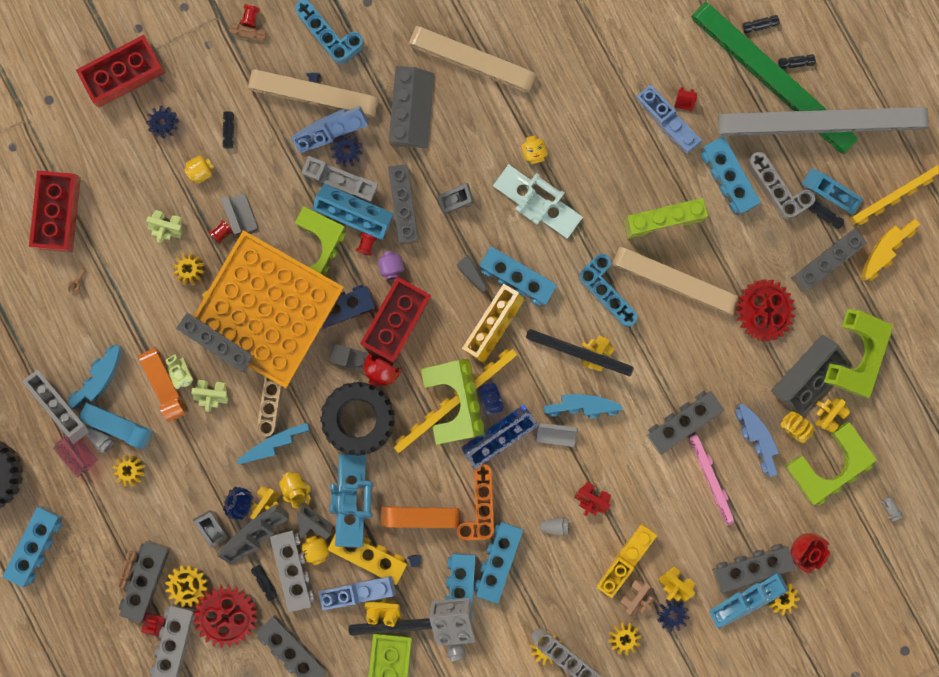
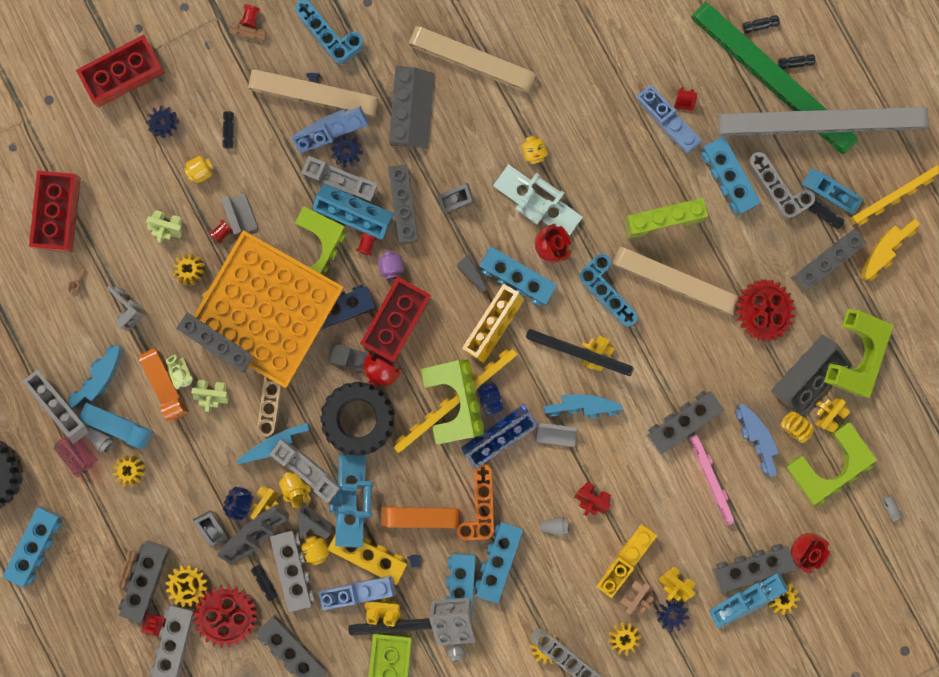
none -> light grey bracket [107,285,145,331]
none -> light grey slope [269,439,340,503]
none -> red cylinder [534,224,571,263]

